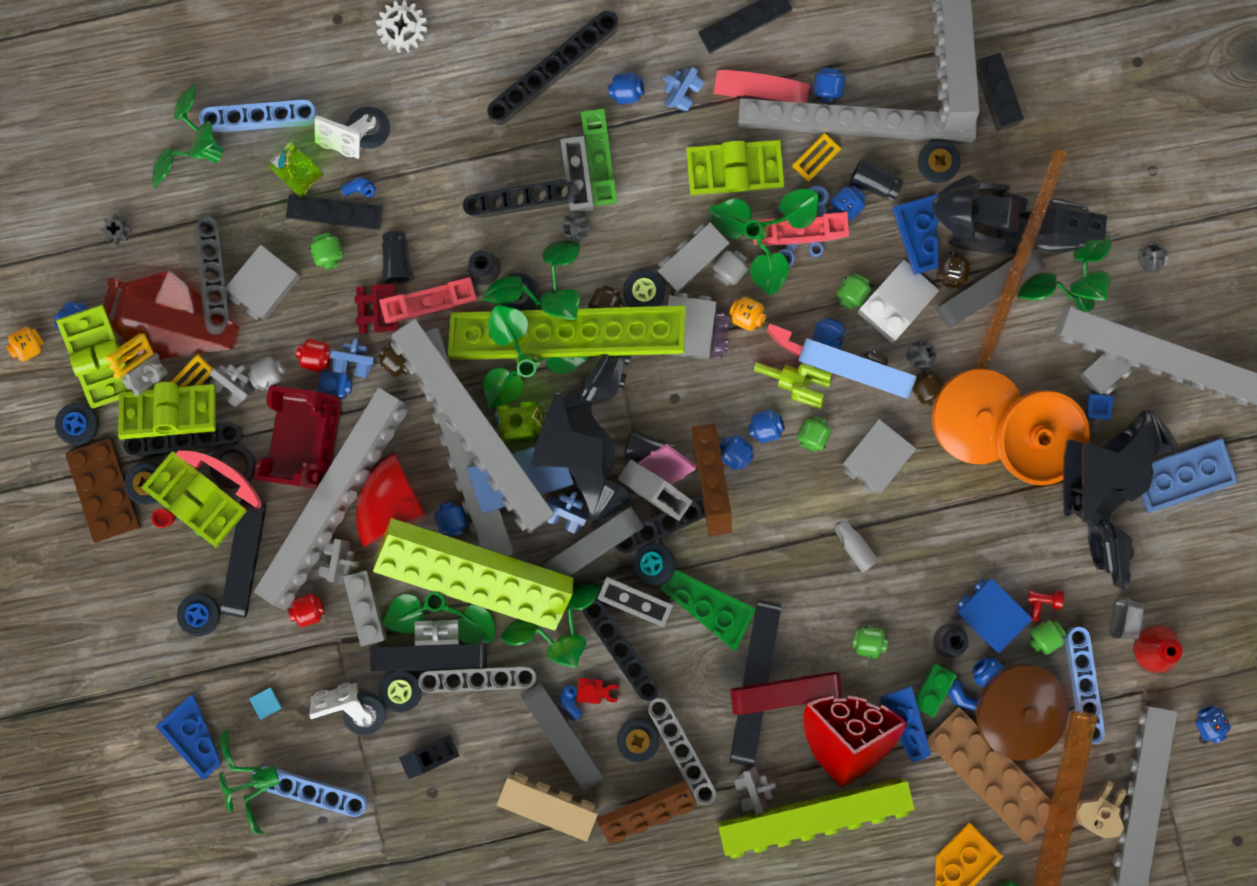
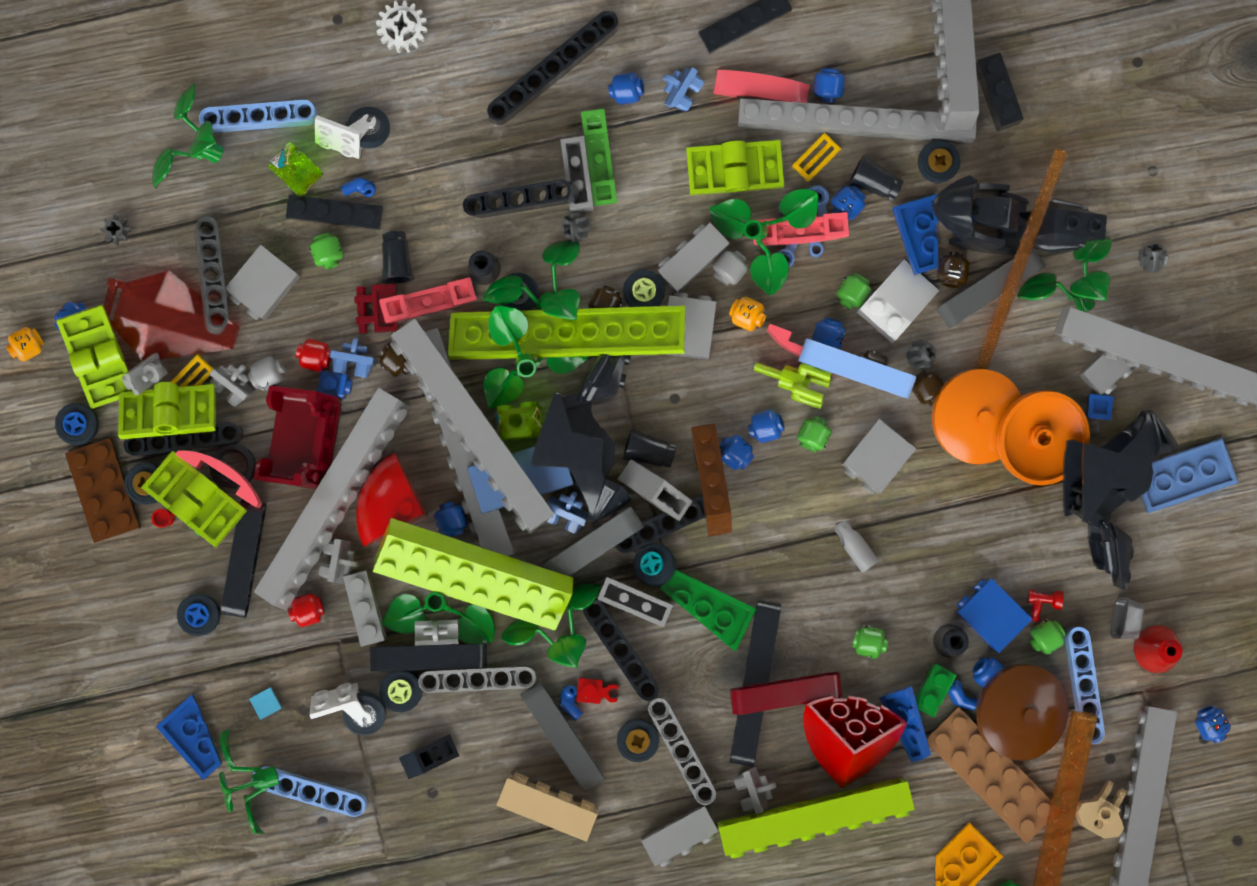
yellow tile [105,334,154,378] -> none
reddish brown plate [596,780,697,844] -> none
bright pink piece [639,444,696,485] -> none
clear purple plate [713,310,729,358] -> none
none -> light grey brick [641,805,719,867]

